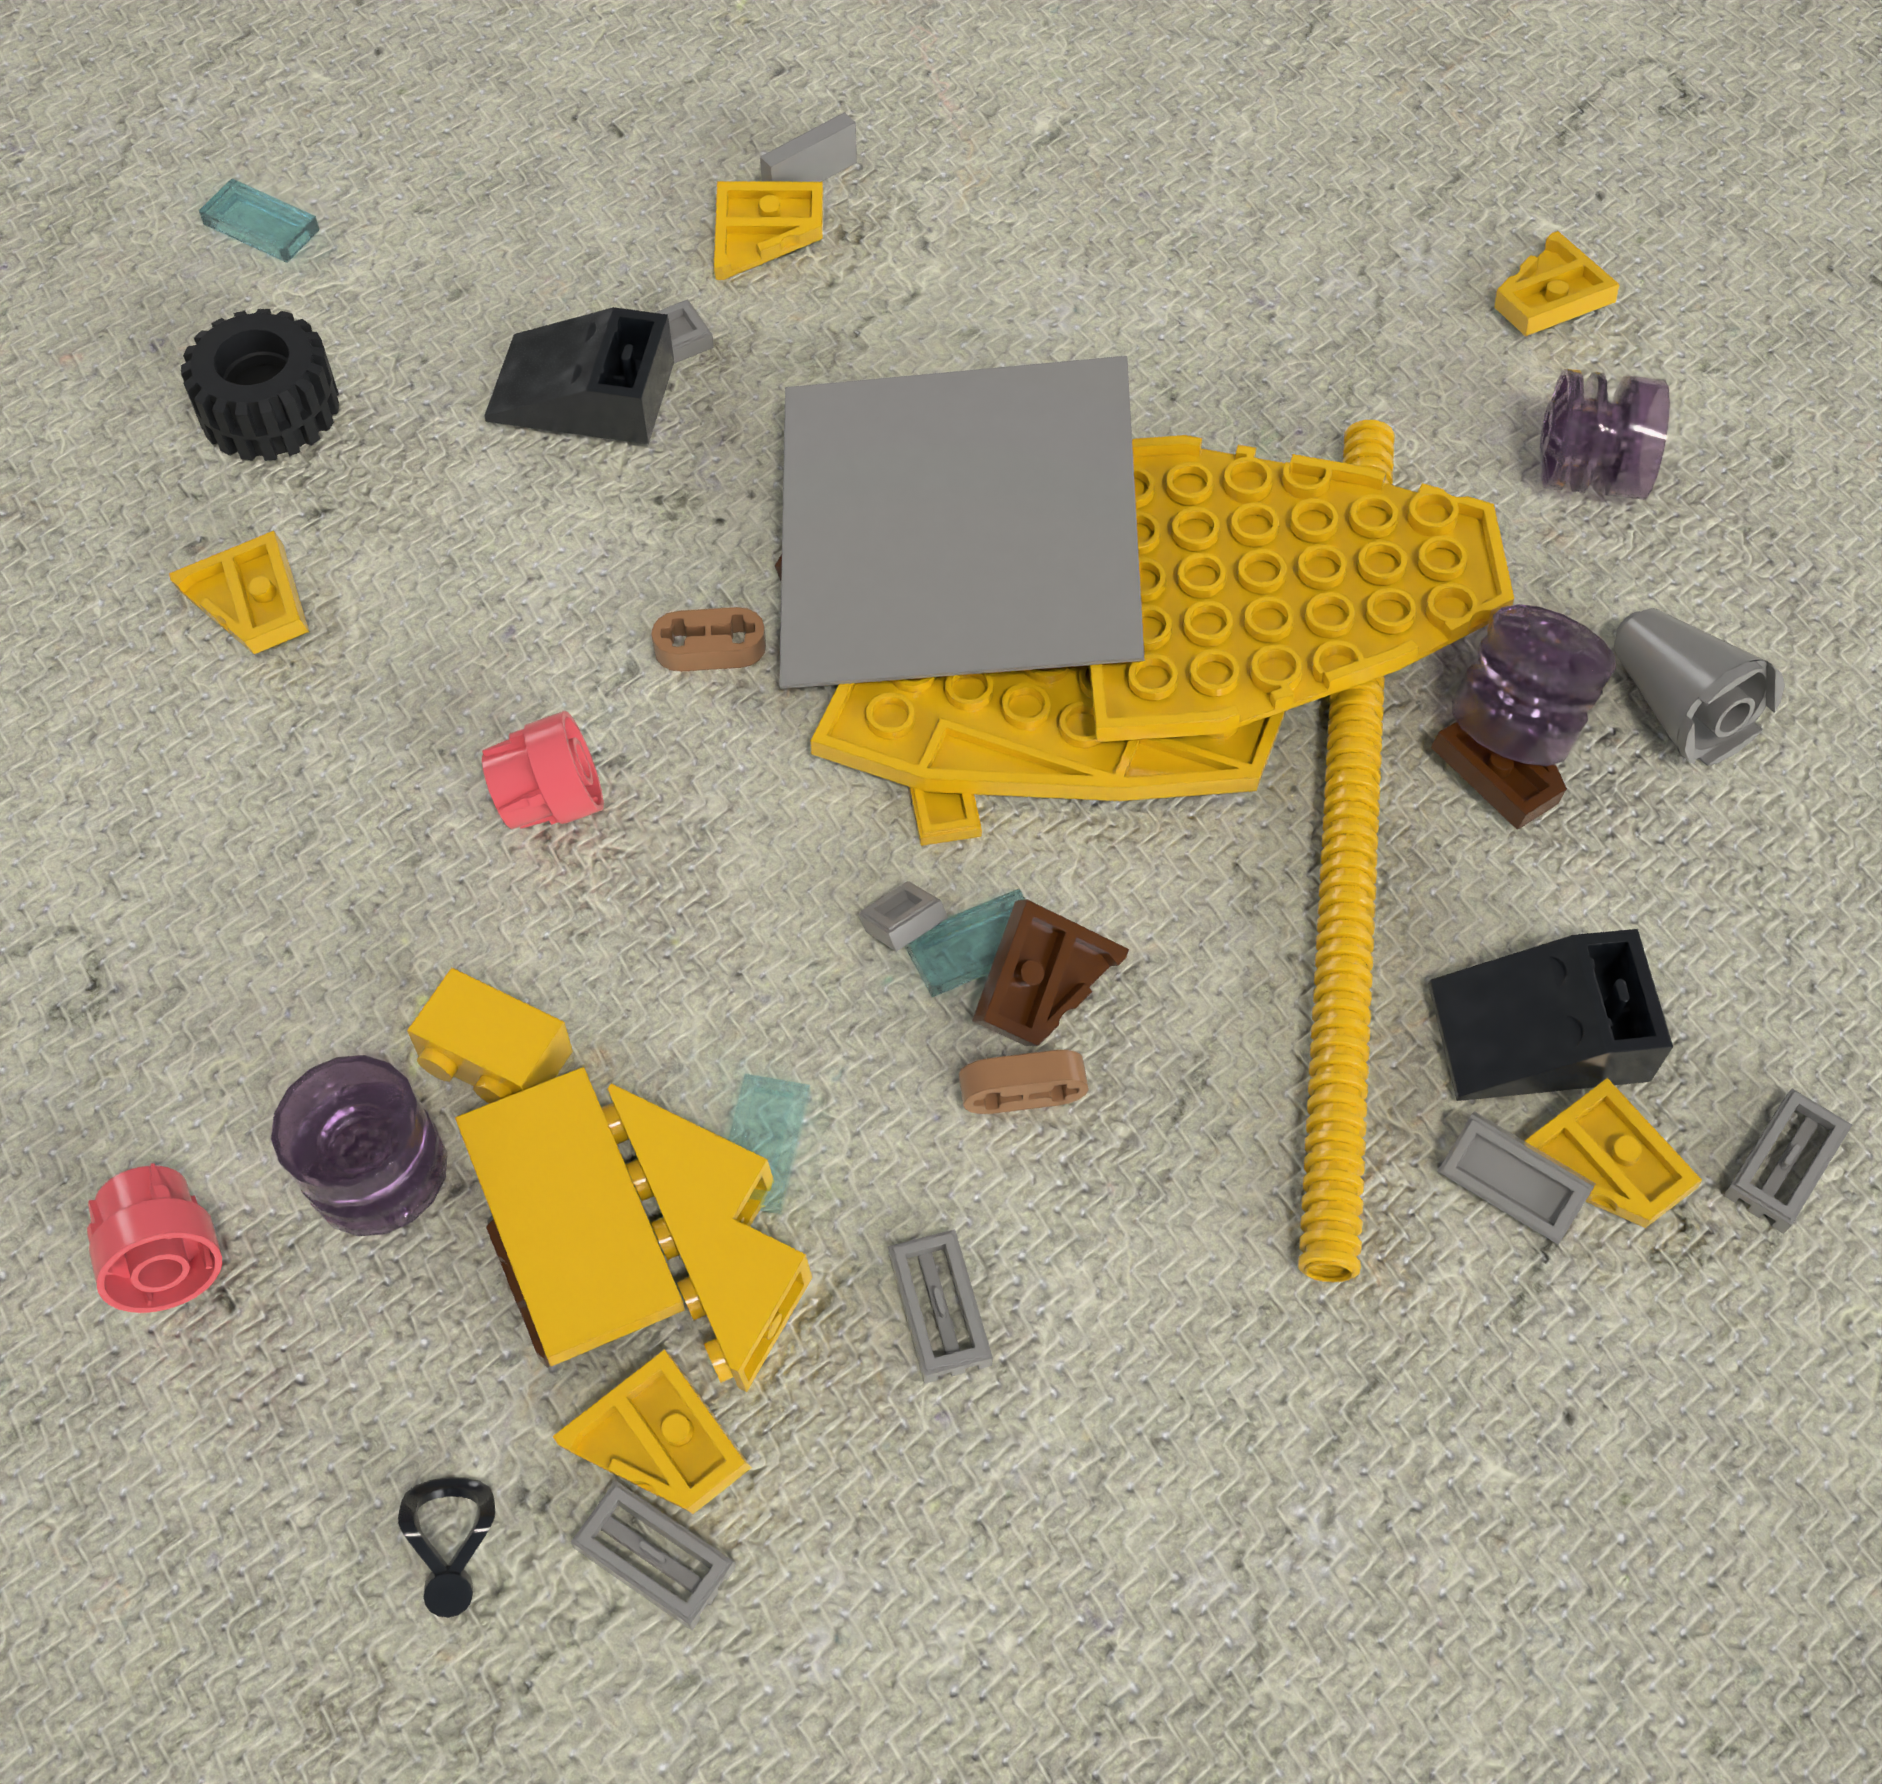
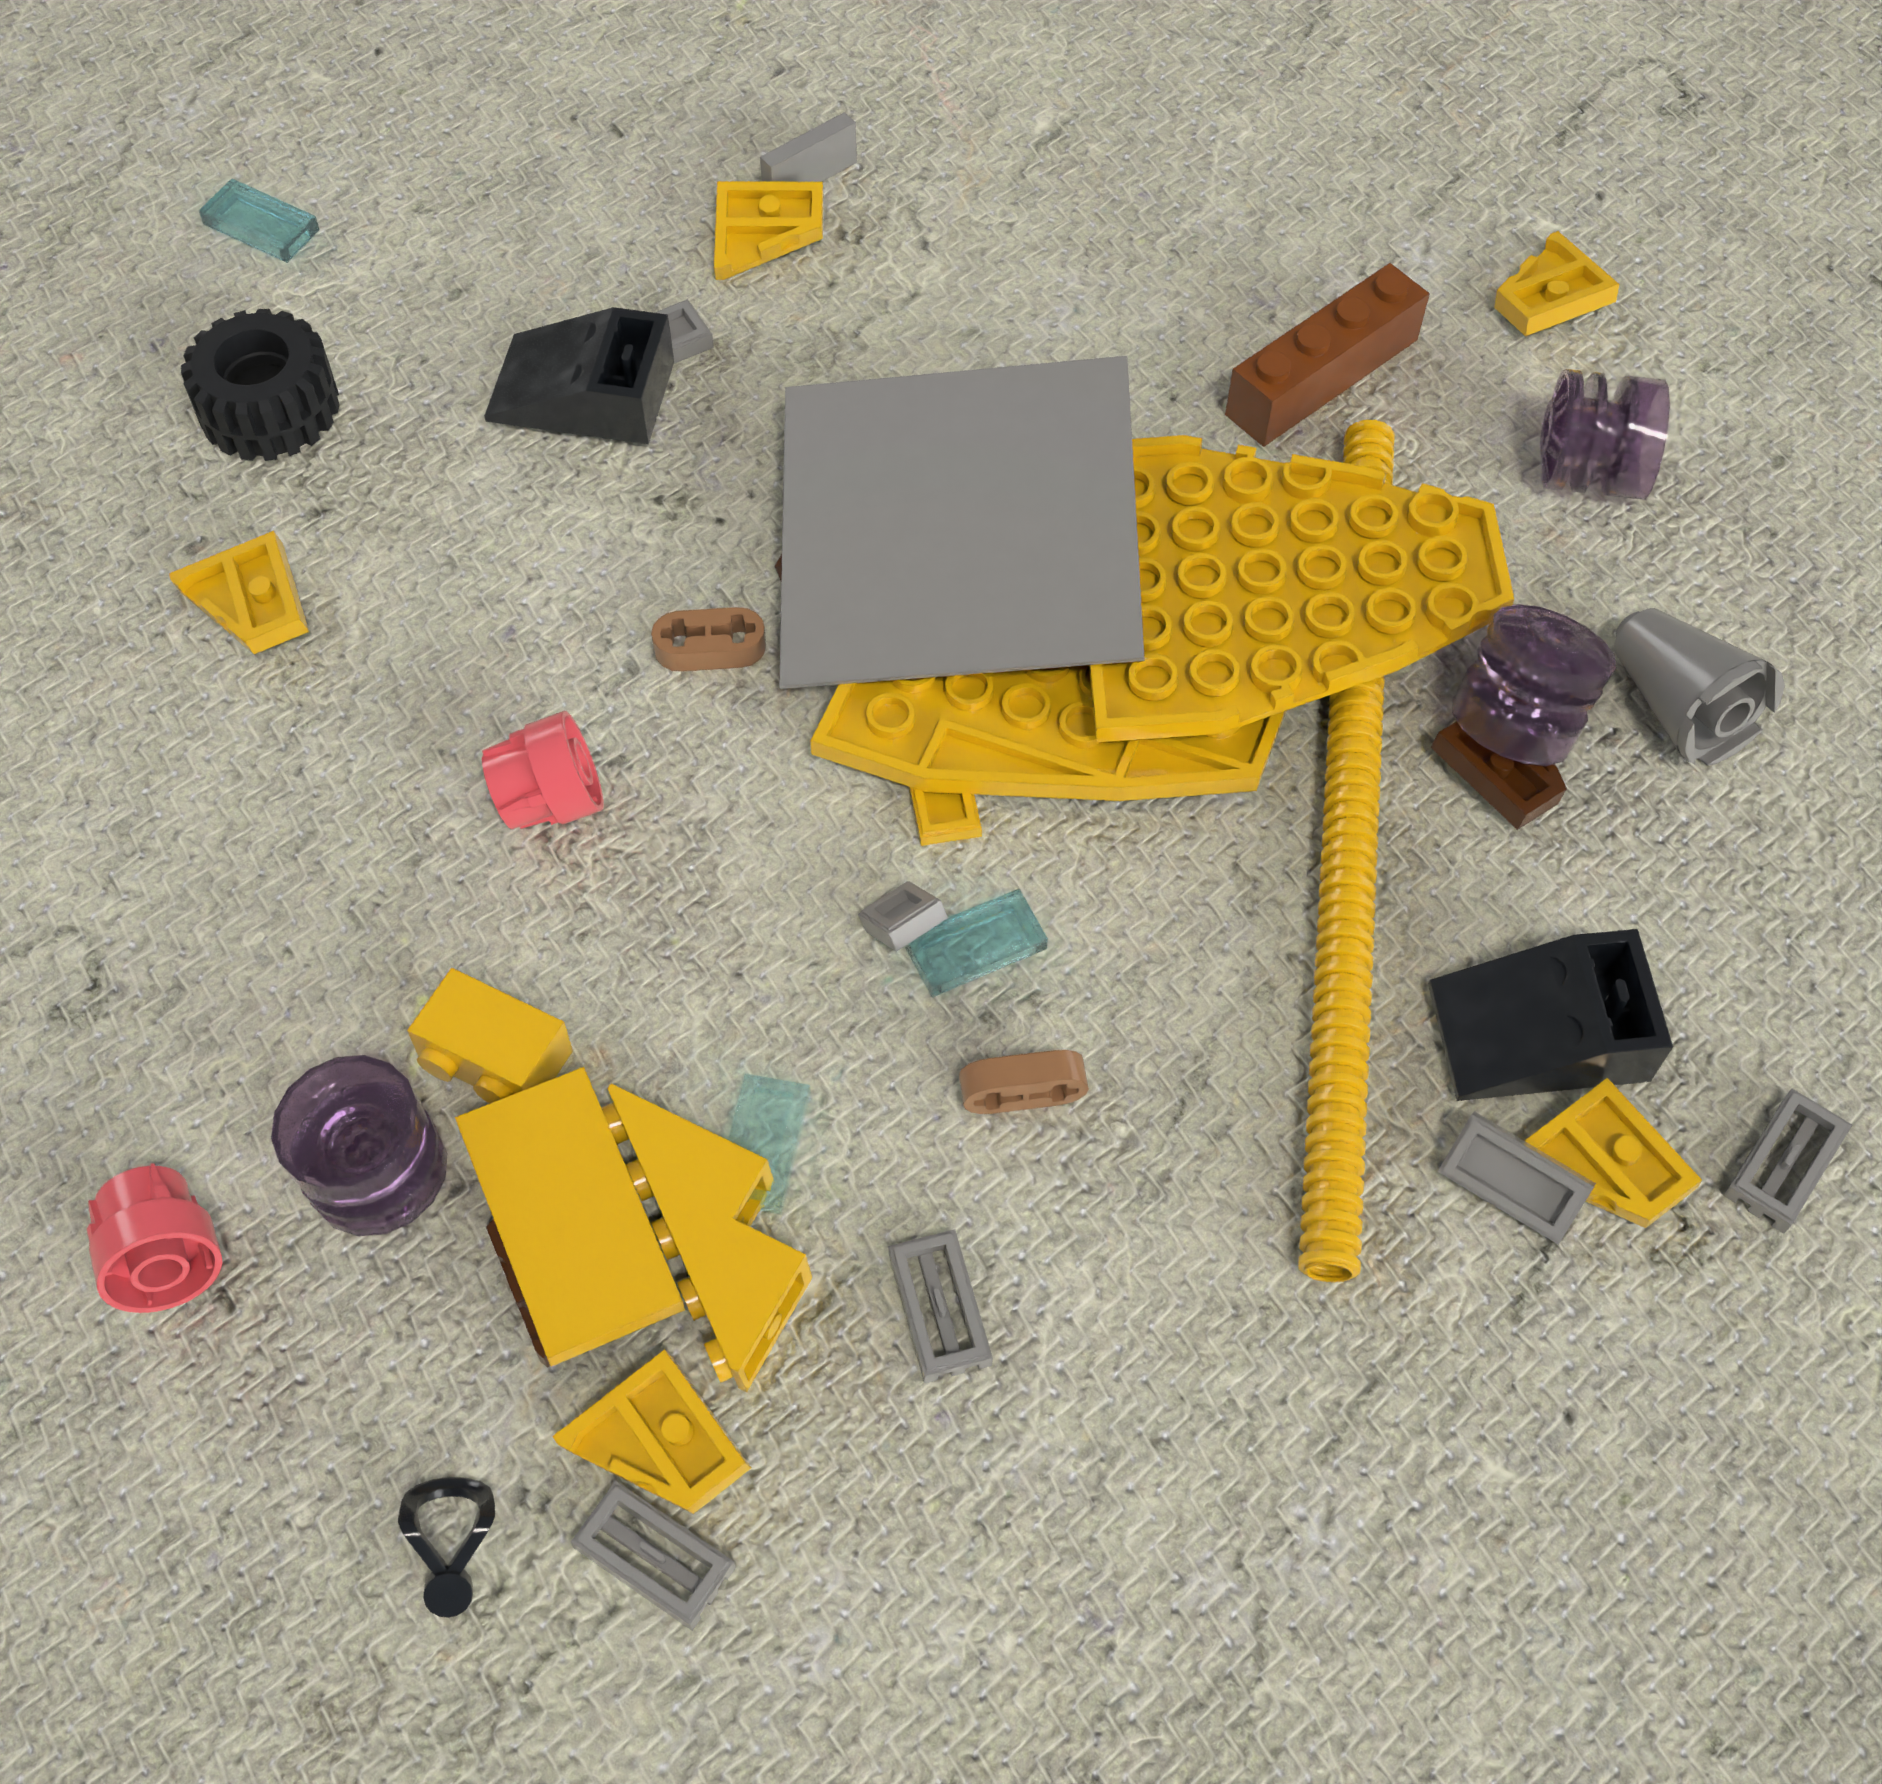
reddish brown wing [972,899,1129,1046] -> none
none -> dark orange brick [1225,263,1430,447]

